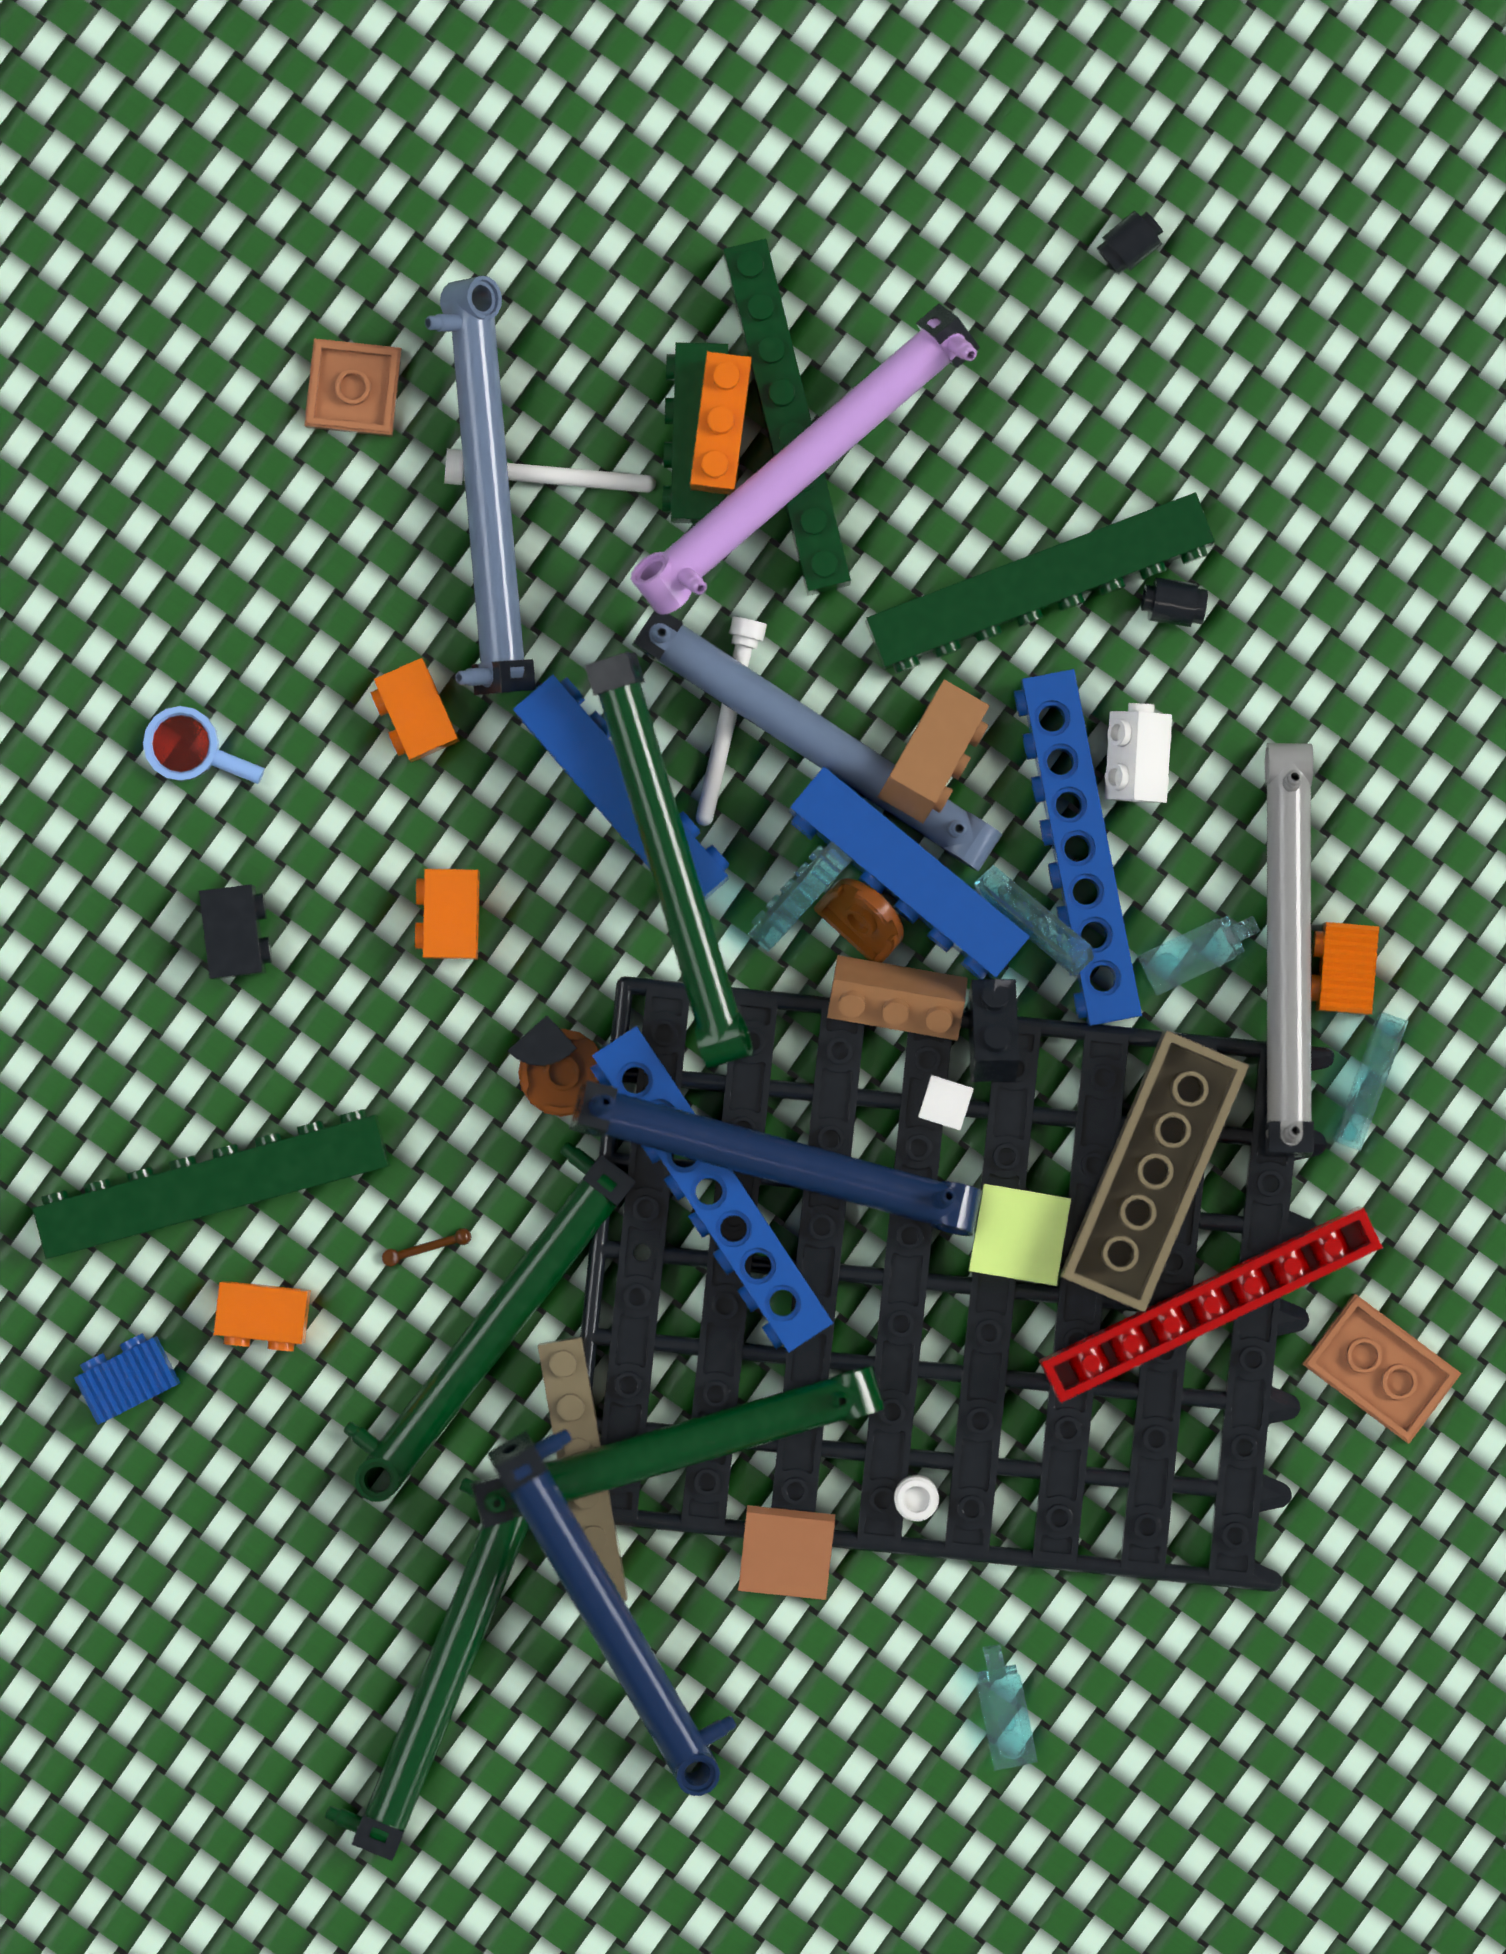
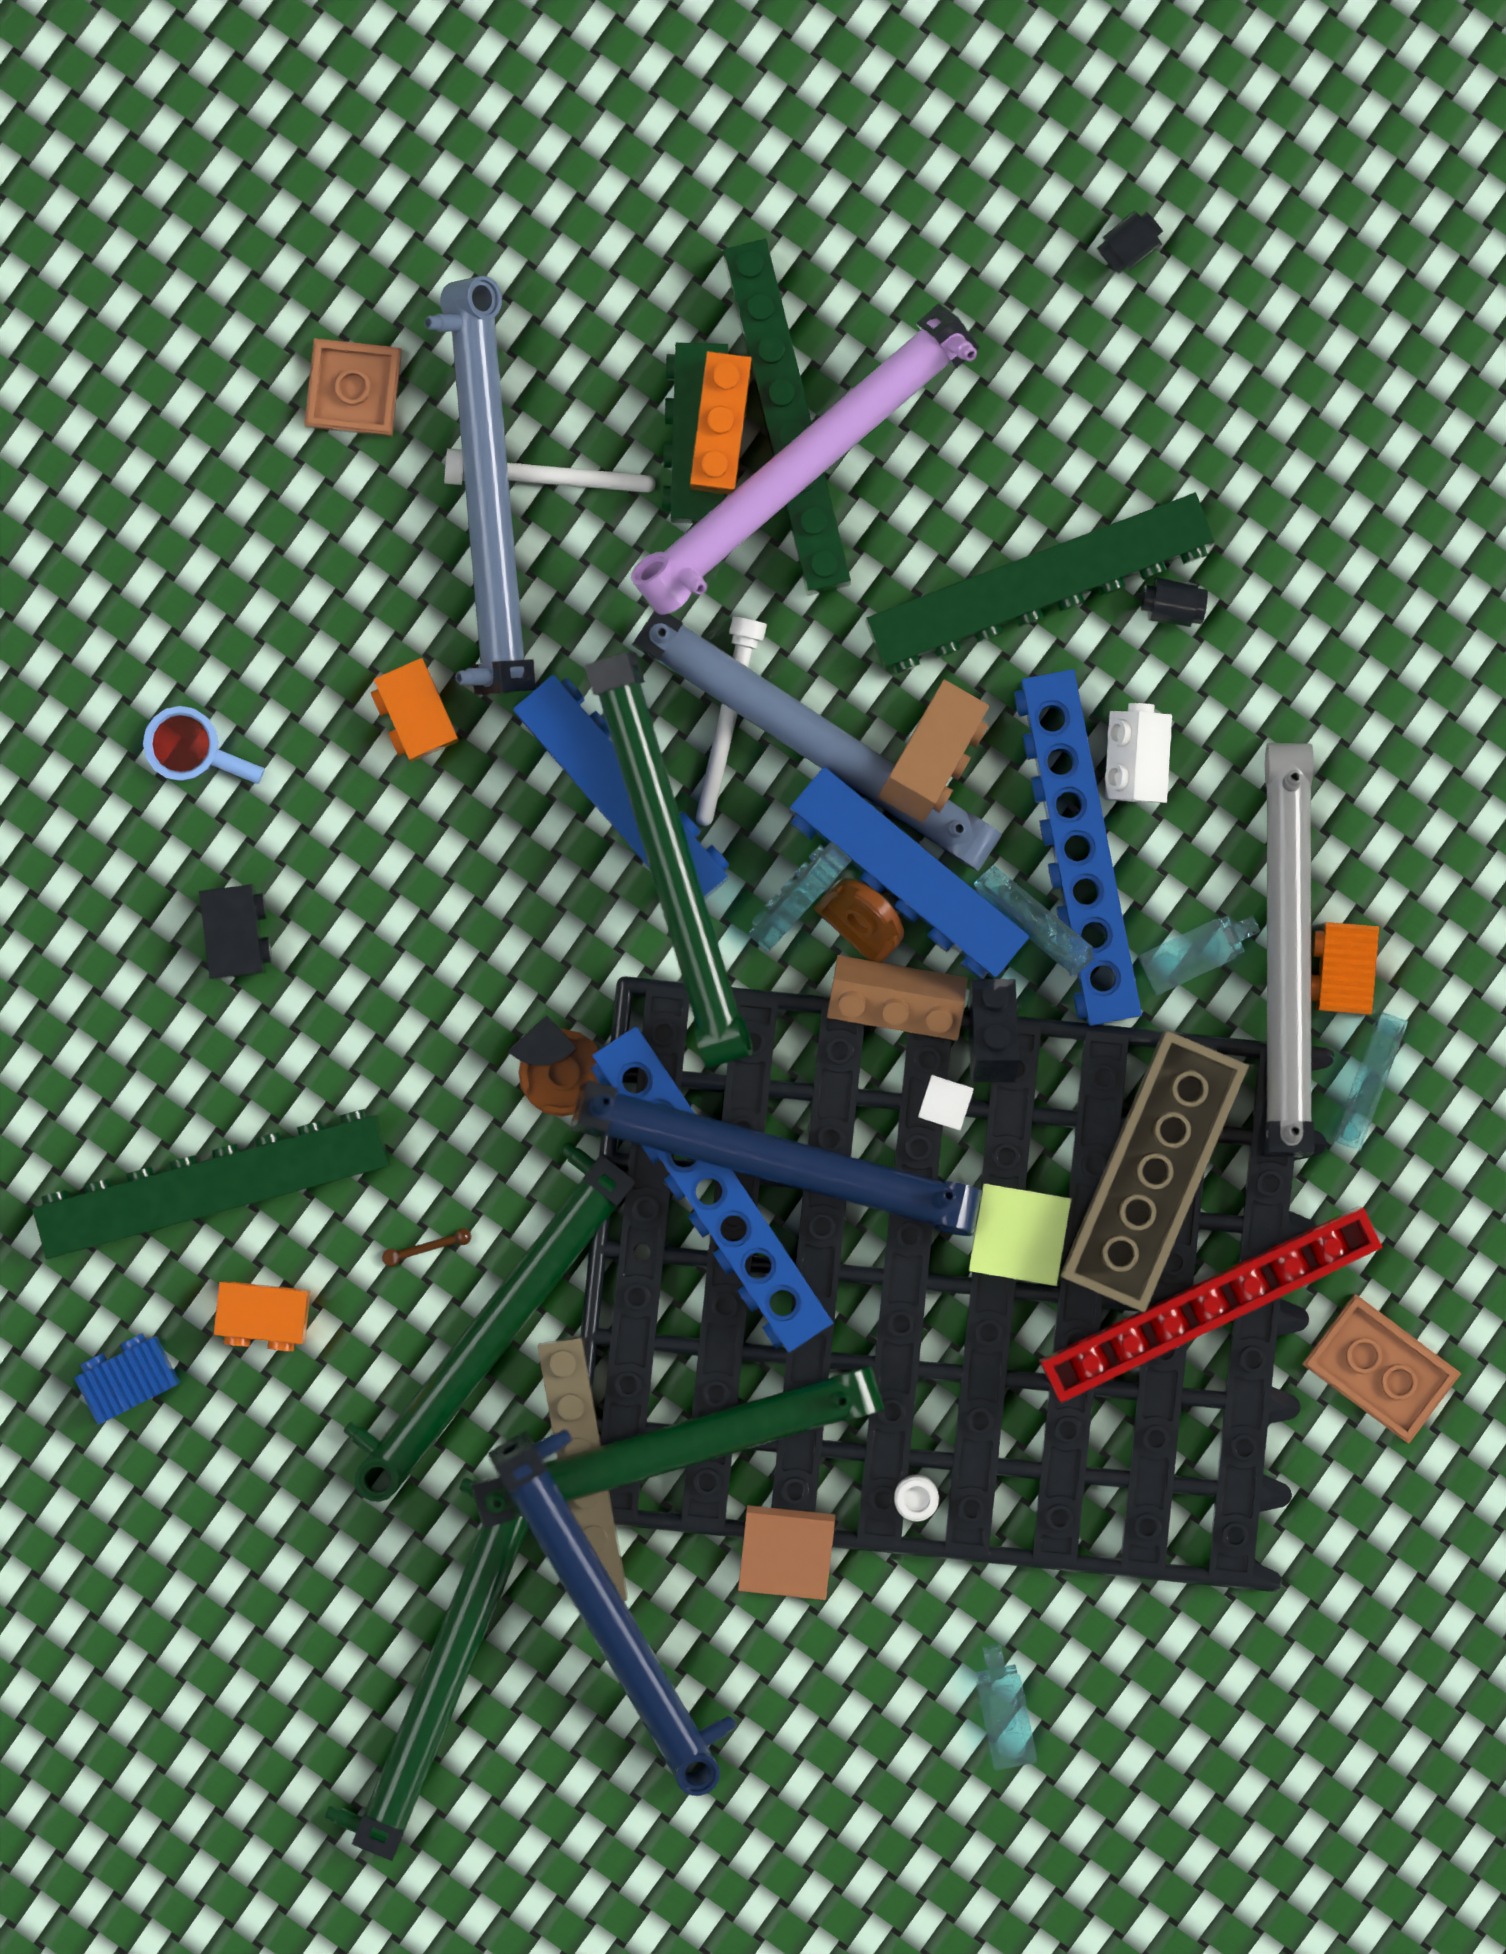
orange brick [415,869,480,960] -> none

